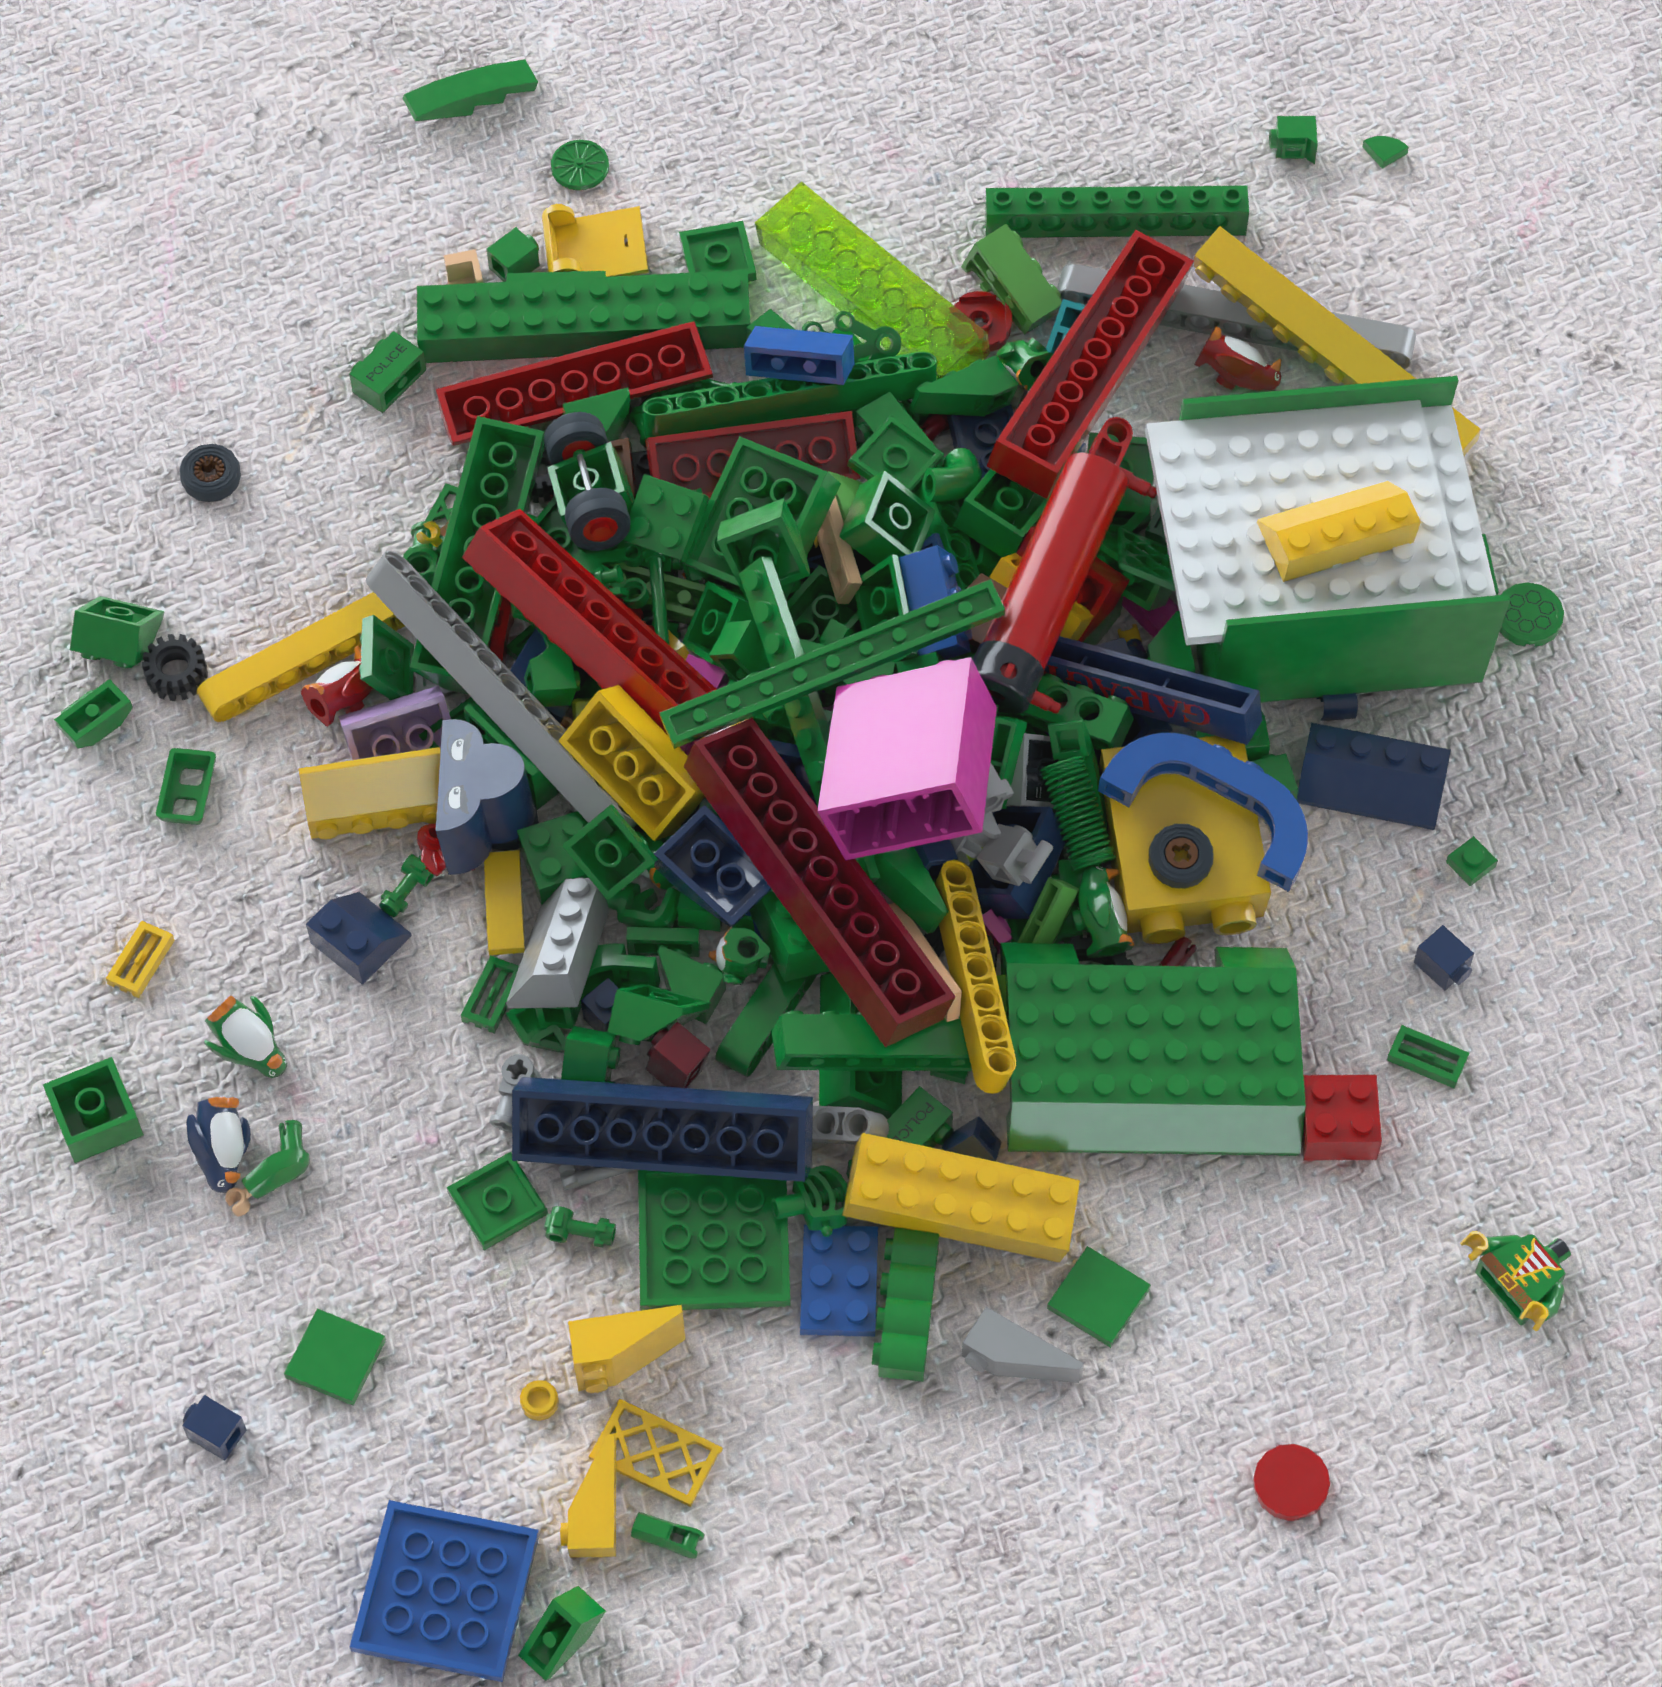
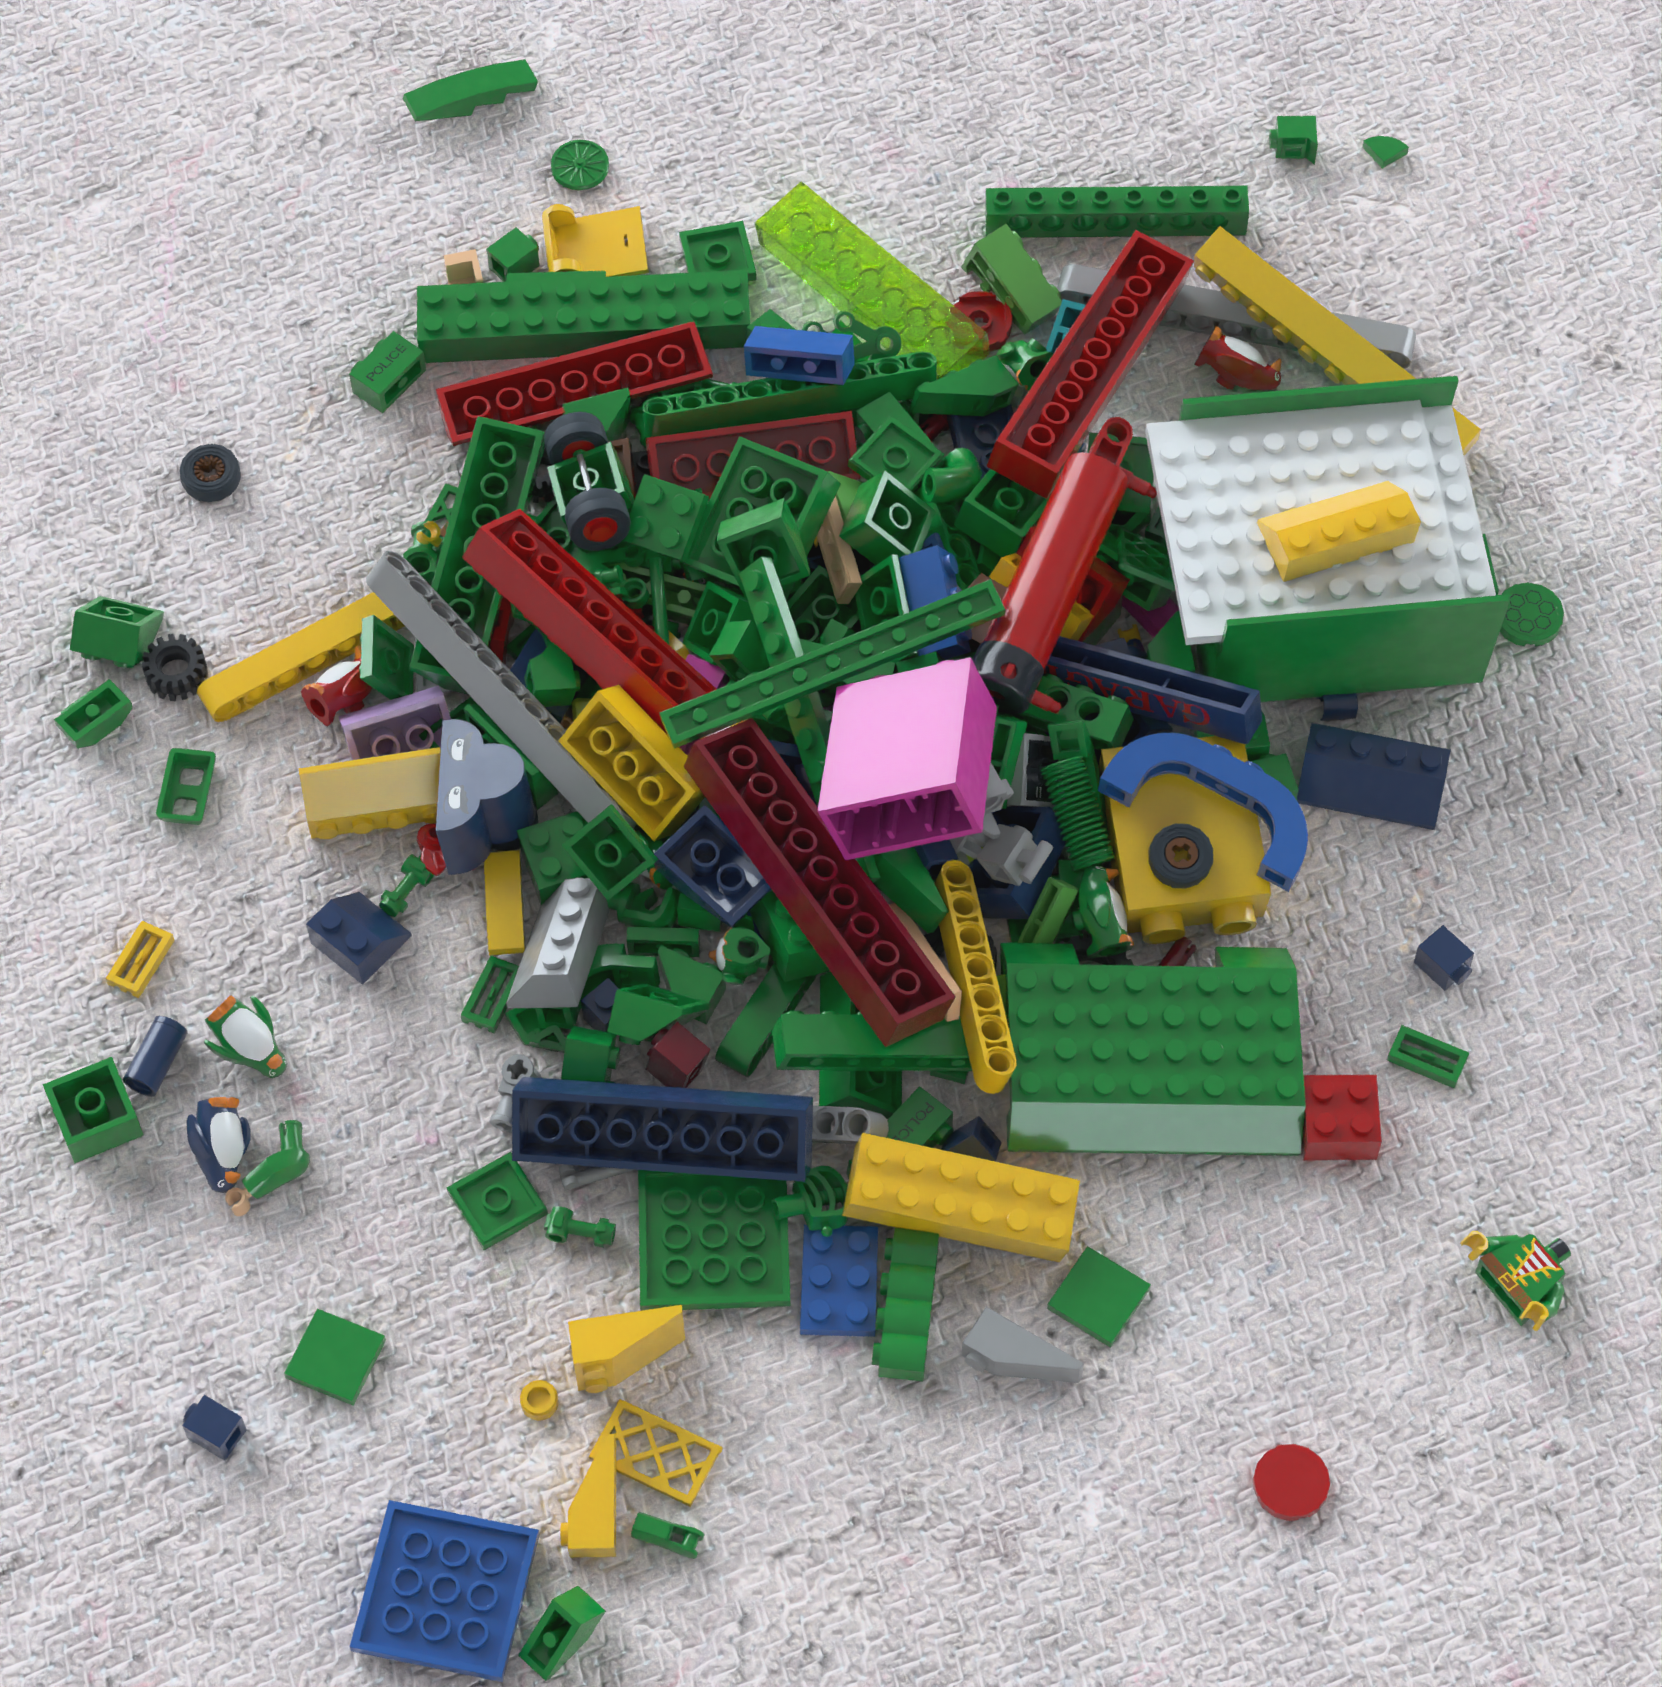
dark pink plate [982,909,1013,955] -> none
green plate [1446,836,1498,886] -> none
none -> dark blue pin [123,1016,188,1097]

